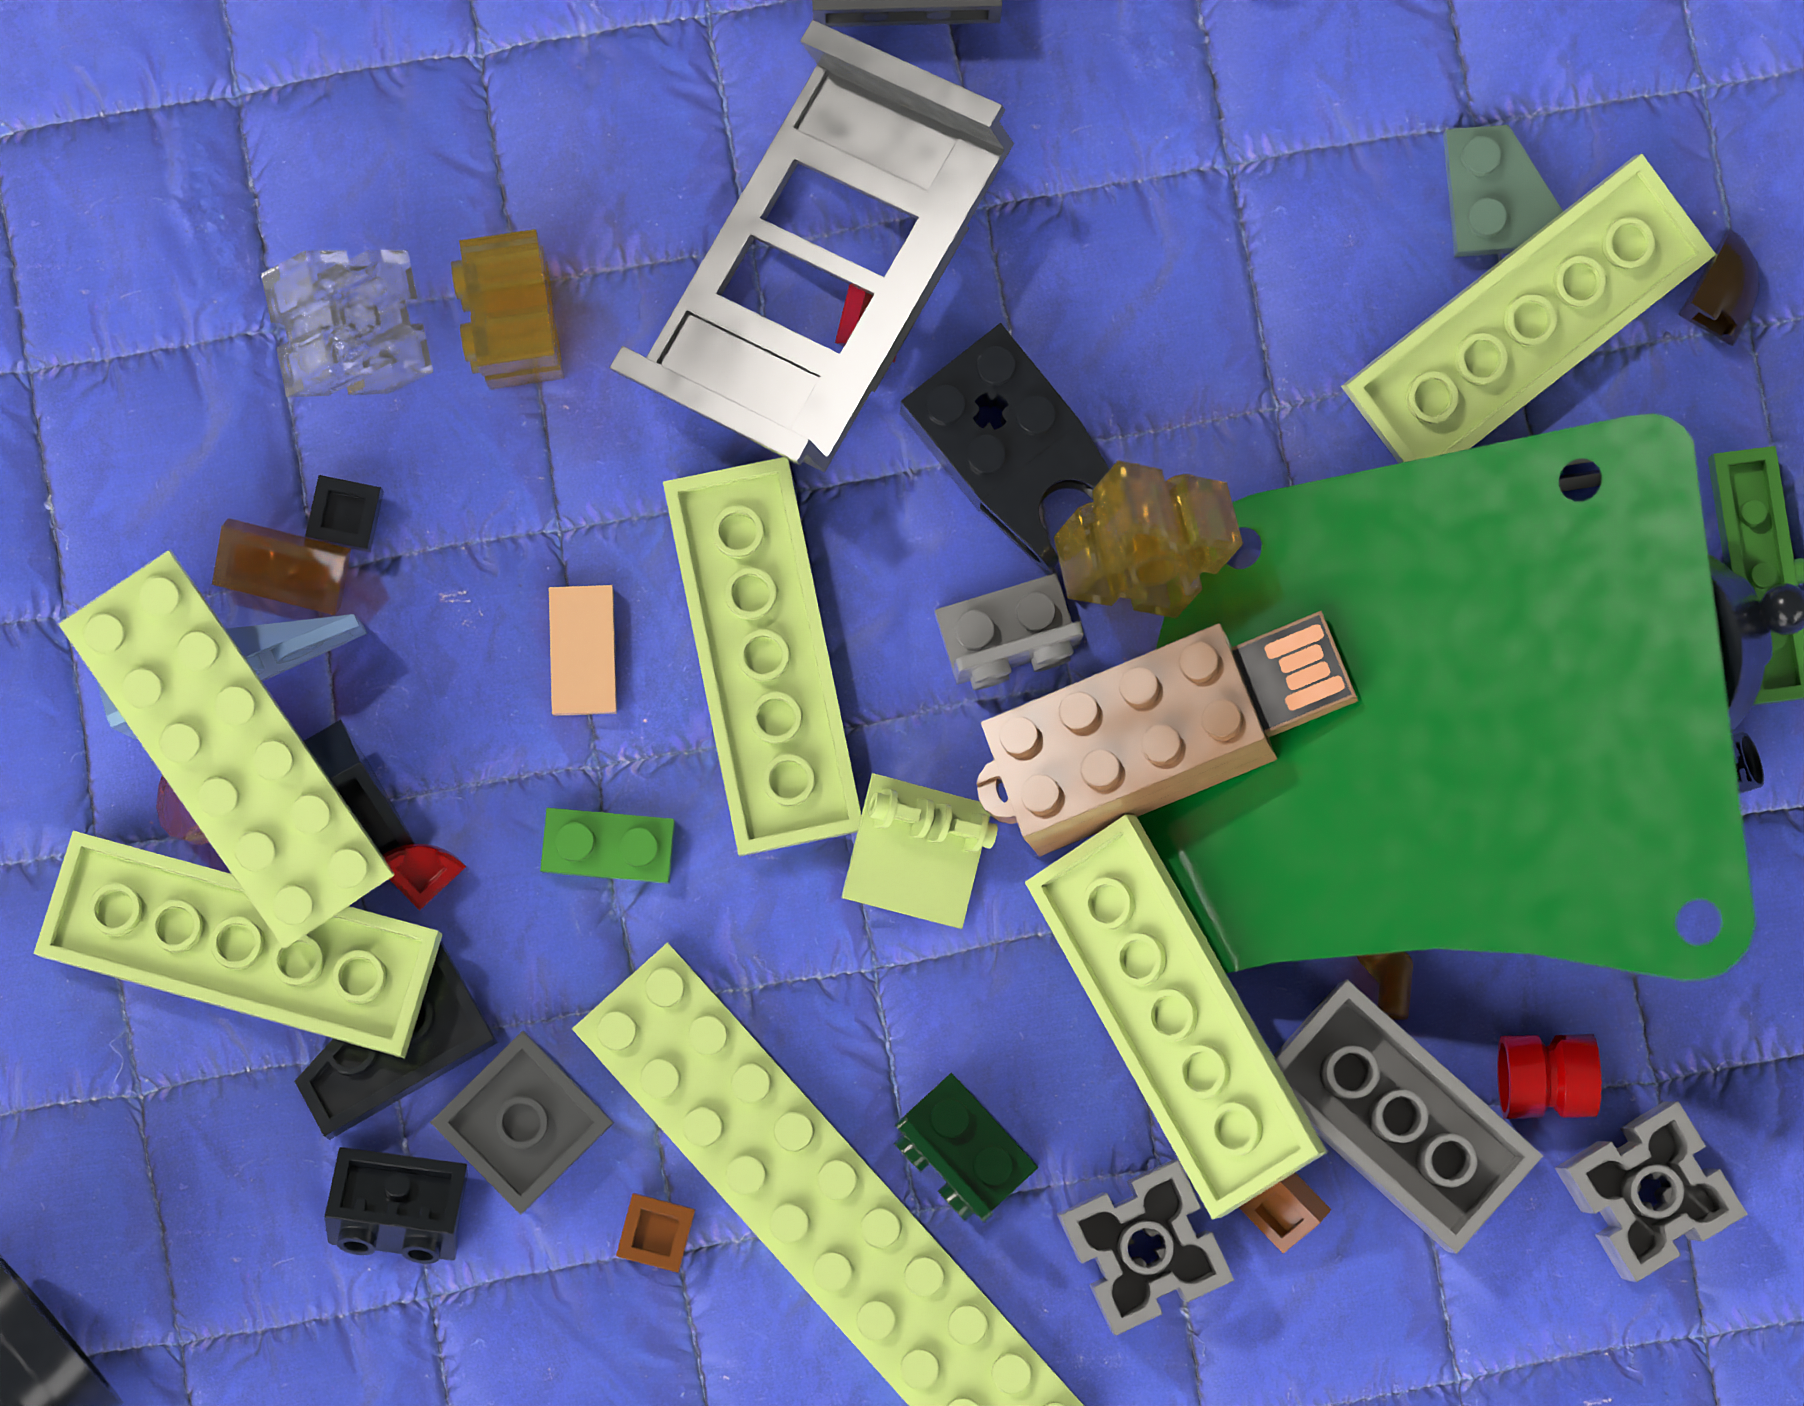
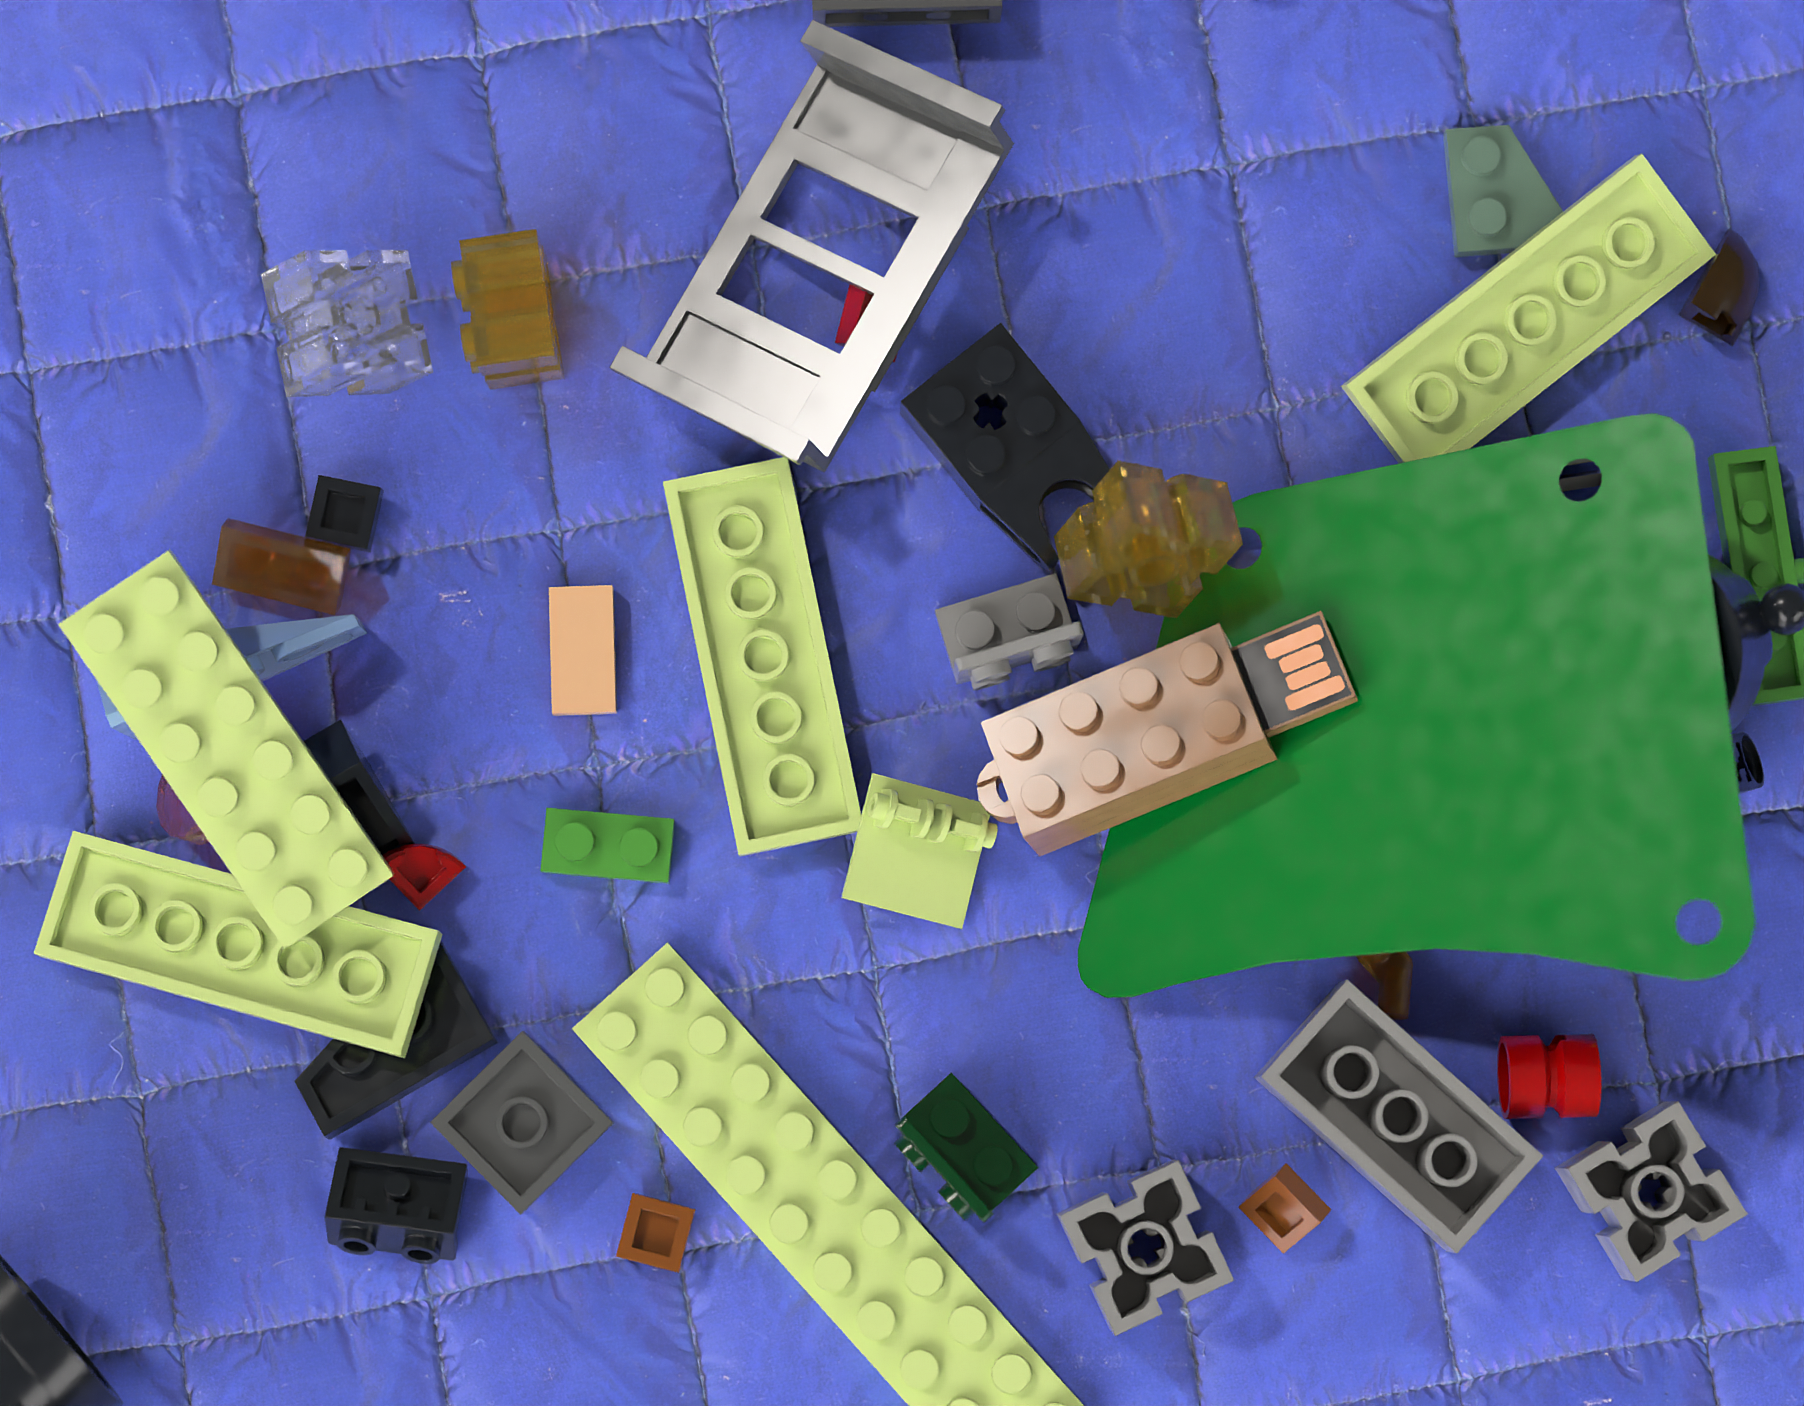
yellowish green plate [1025,814,1327,1219] -> none

